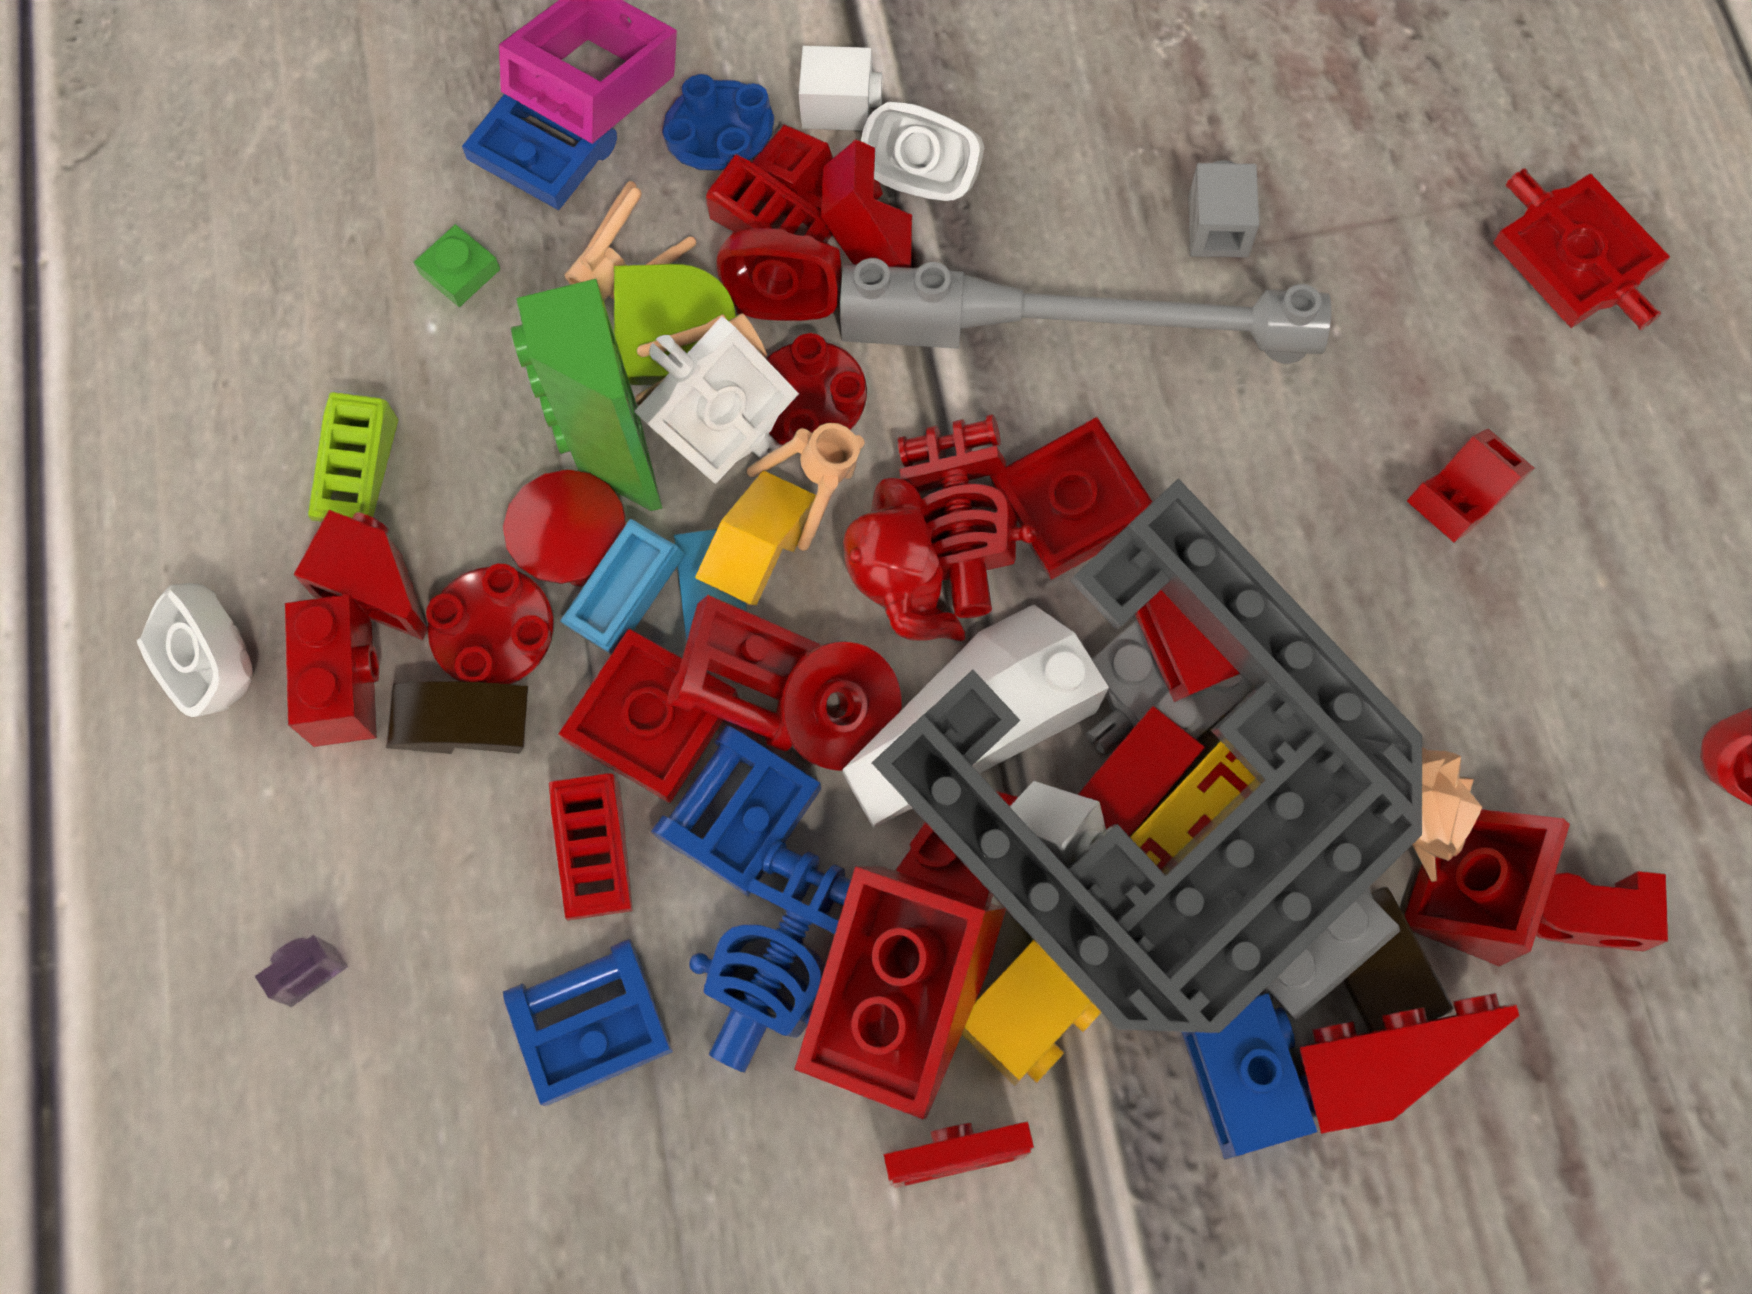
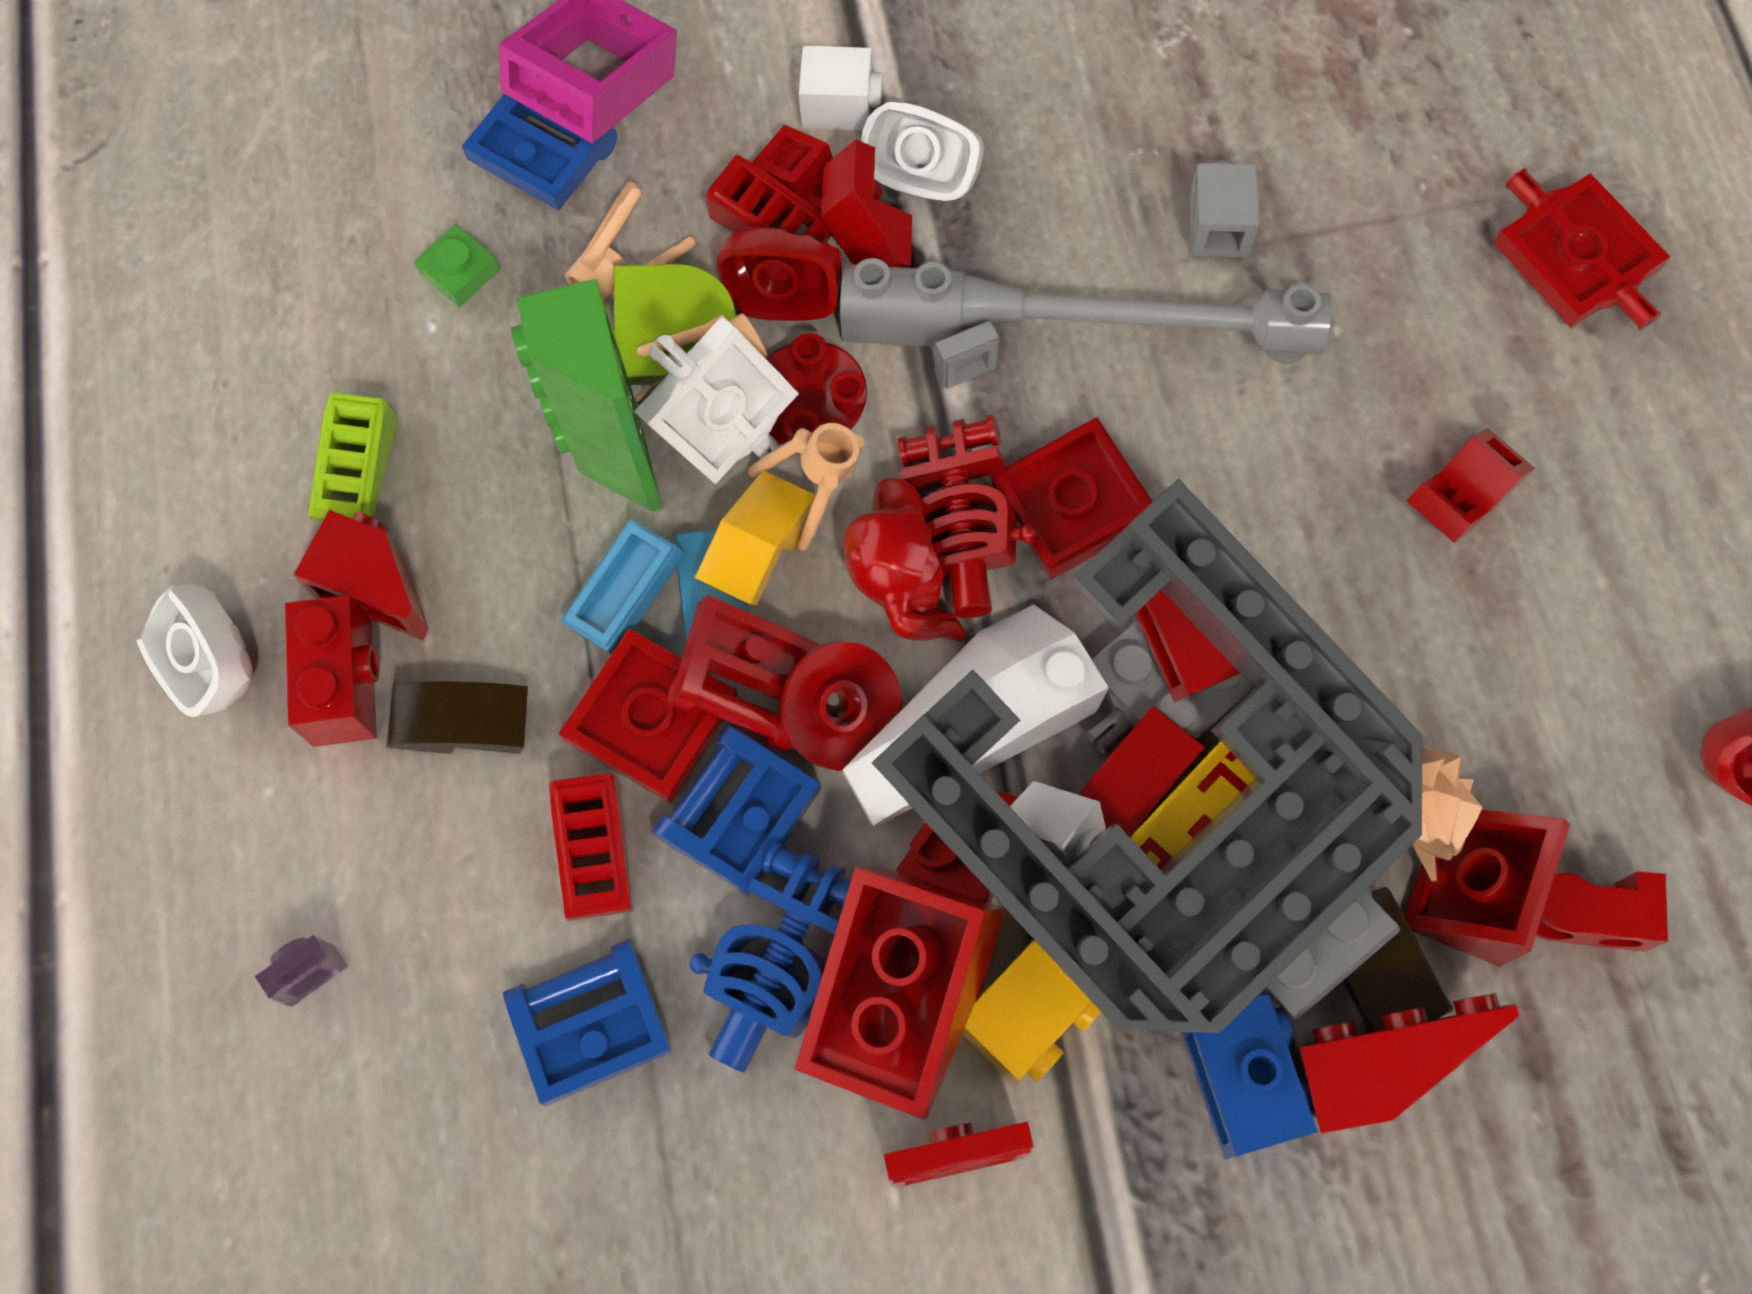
red dish [426,563,554,684] -> none
red dish [503,469,626,586] -> none
blue dish [662,74,775,171] -> none
none -> light grey tile [934,320,999,389]

